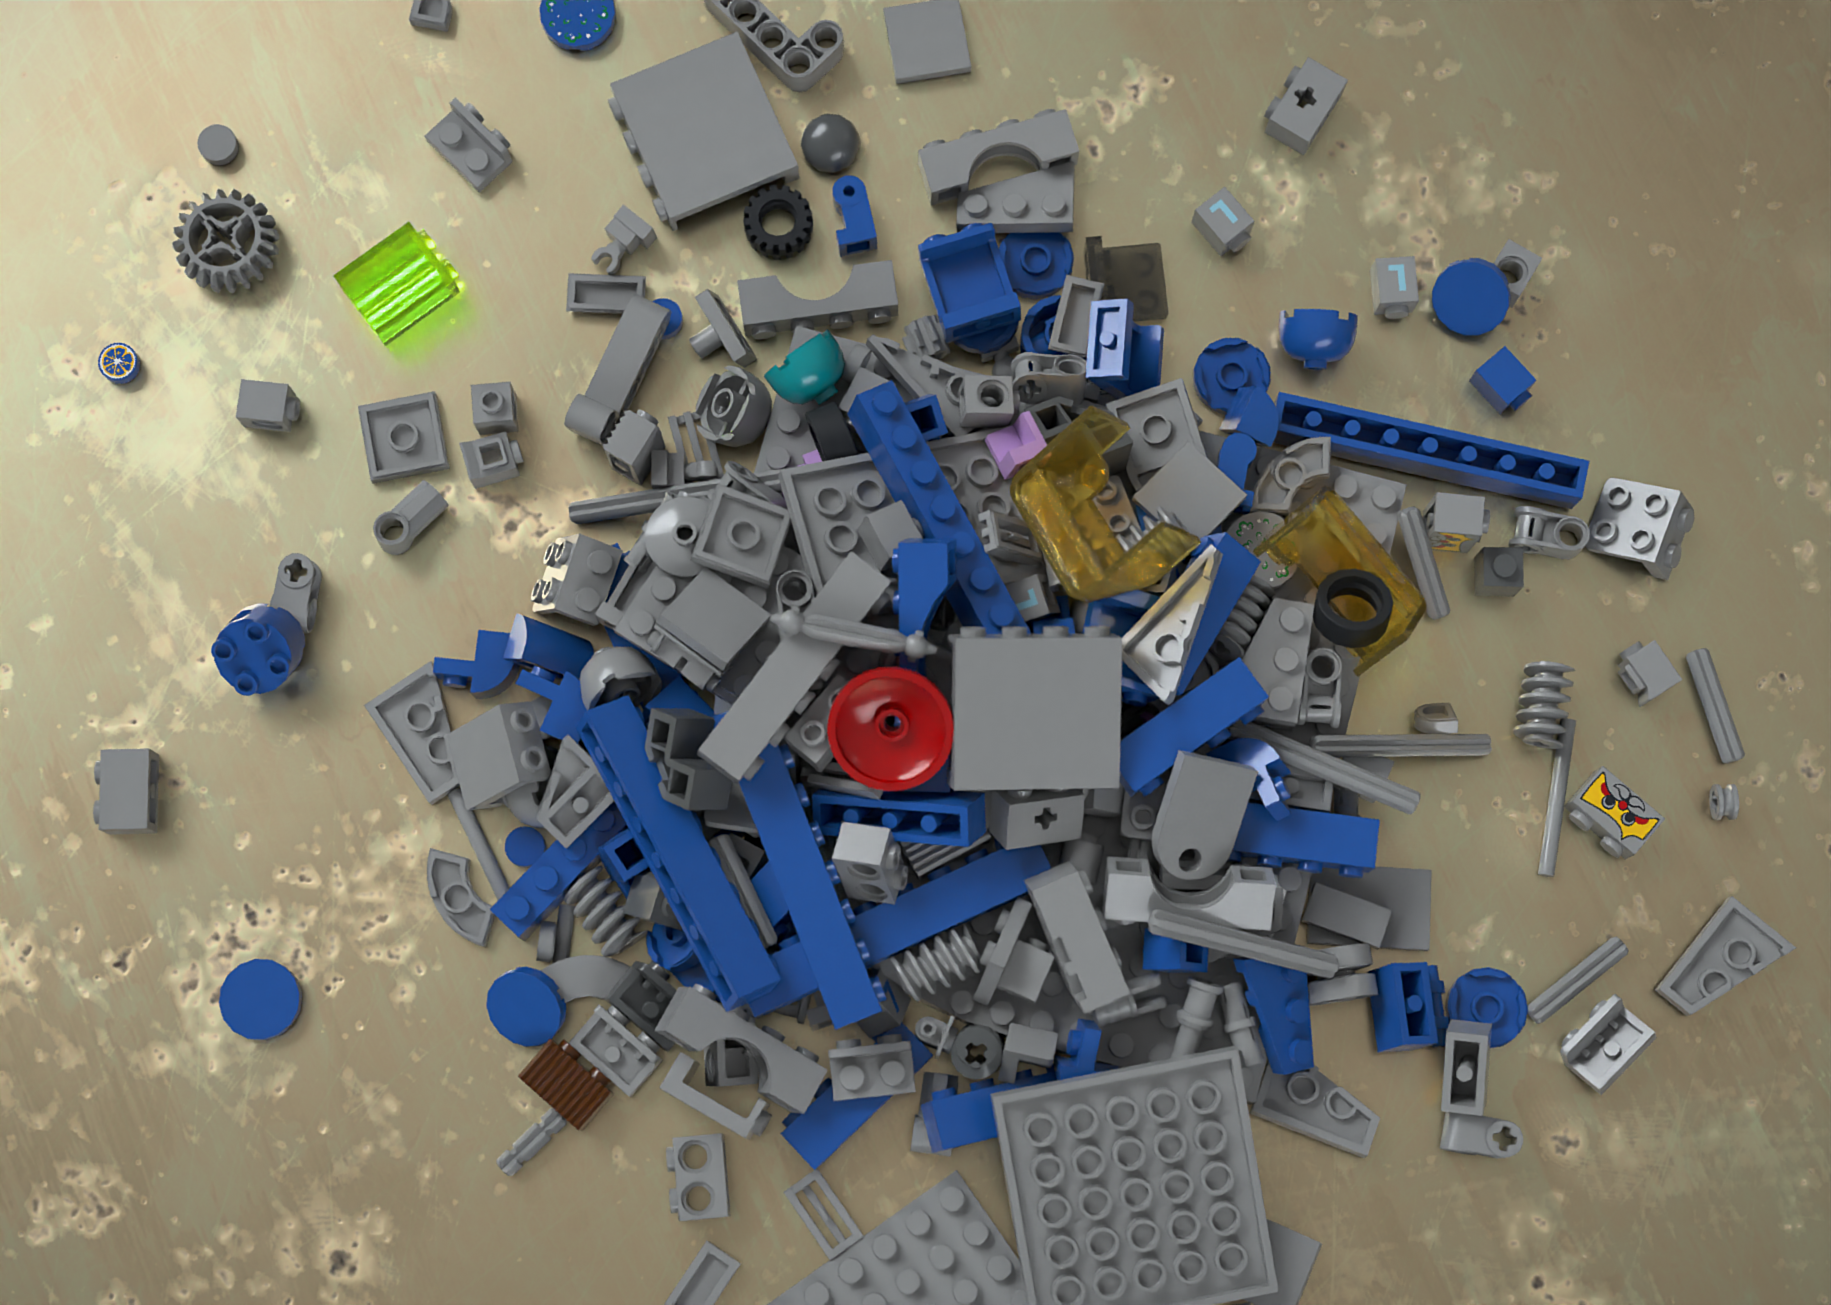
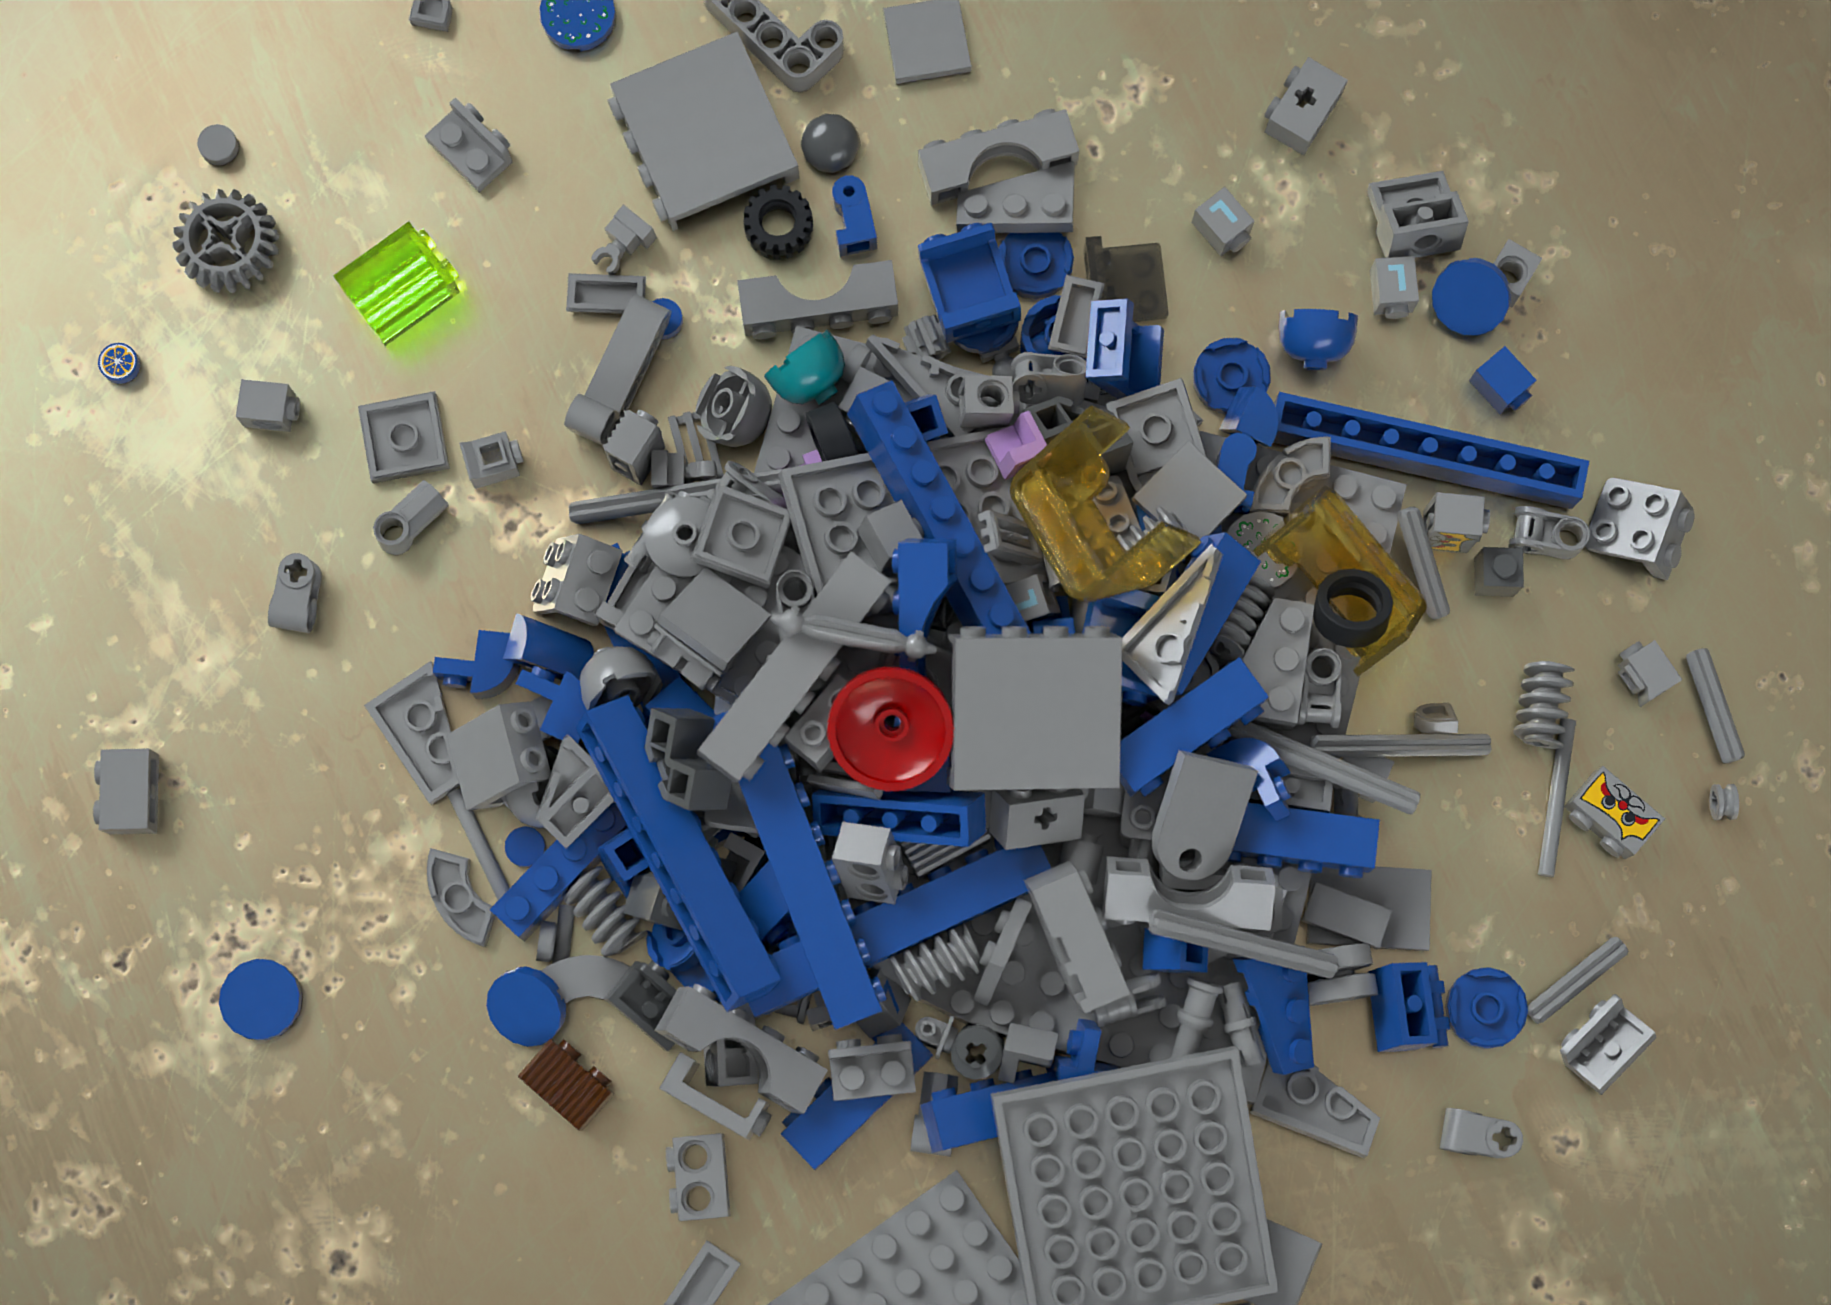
blue brick [211,603,305,696] -> none
light grey brick [471,382,519,435] -> none
light grey axle [496,1108,567,1176] -> none
light grey bracket [569,1005,663,1097] -> none
light grey tile [689,289,757,367] -> none
light grey axle [708,834,778,949] -> none
light grey tile [784,1169,864,1260] -> none
light grey brick [996,937,1055,1005] -> none
light grey brick [1441,1019,1492,1116] -> none
light grey wing [1655,896,1796,1016] -> none
none -> light grey brick [1367,171,1469,258]

